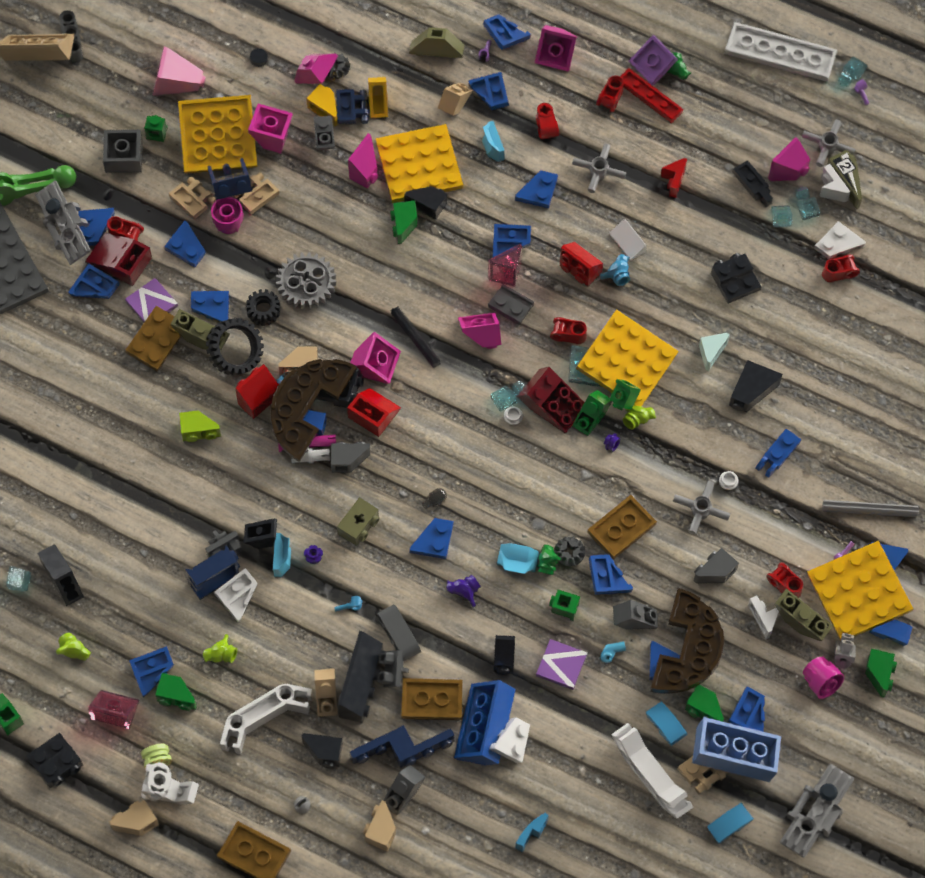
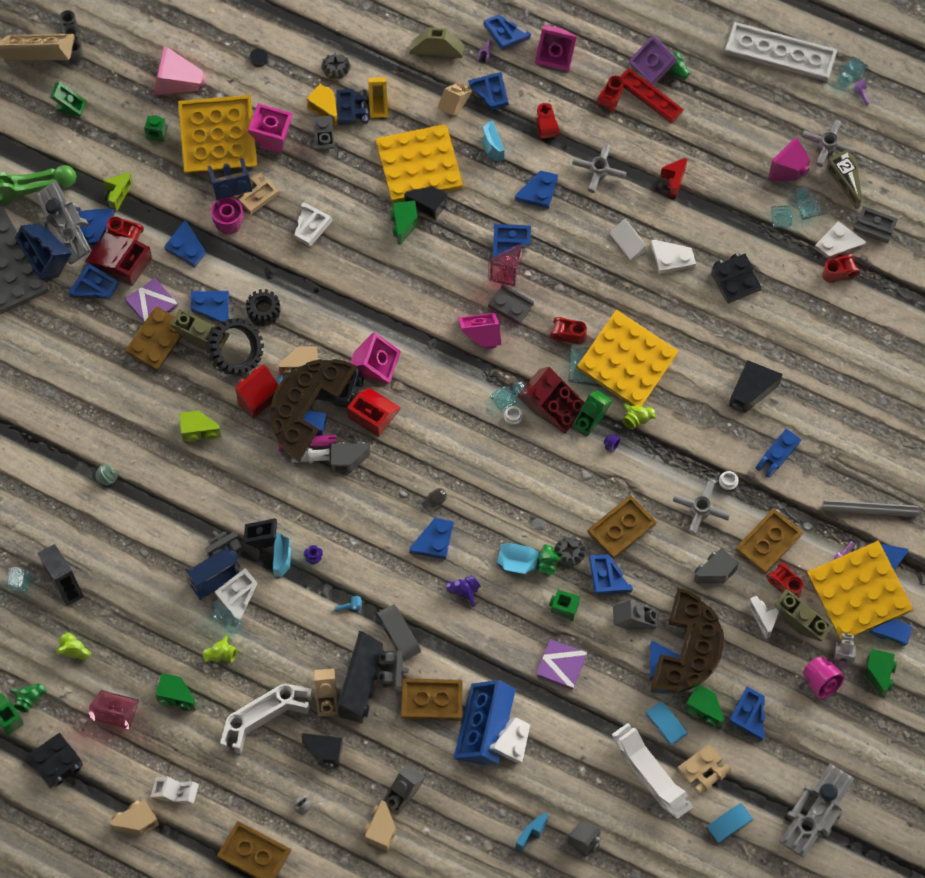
dark grey brick [103,129,143,173] -> none
blue wing [129,646,174,697] -> none
yellowish green wheel [141,744,172,769] -> none
white piece [141,763,171,801] -> none
tan plate [169,177,216,220] -> none
light grey gear [276,252,336,309] -> none
dark pink slope [294,54,338,84] -> none
olive brick [337,497,380,546] -> none
dark pink slope [348,133,378,189] -> none
dark blue bracket [349,725,455,768] -> none
black axle [391,306,441,368] -> none
black slope [493,635,515,675] -> none
red slope [559,242,603,286] -> none
dark azure animal [600,254,630,286] -> none
medium azure arm [600,641,626,663] -> none
green brick [609,379,641,411] -> none
medium blue brick [692,717,781,782] -> none
light aqua slope [699,333,730,371] -> none
black hinge [732,160,773,207] -> none
white slope [820,164,850,202] -> none
none -> green animal [10,683,47,713]
none -> dark blue wedge [15,223,72,280]
none -> green slope [50,81,87,116]
none -> sand green piece [95,464,118,485]
none -> lime slope [103,172,133,212]
none -> clear light blue plate [212,599,242,634]
none -> white wing [295,202,332,247]
none -> dark grey slope [567,821,601,857]
none -> white wing [651,240,696,274]
none -> pearl gold plate [735,508,803,574]
none -> dark grey plate [853,206,898,244]

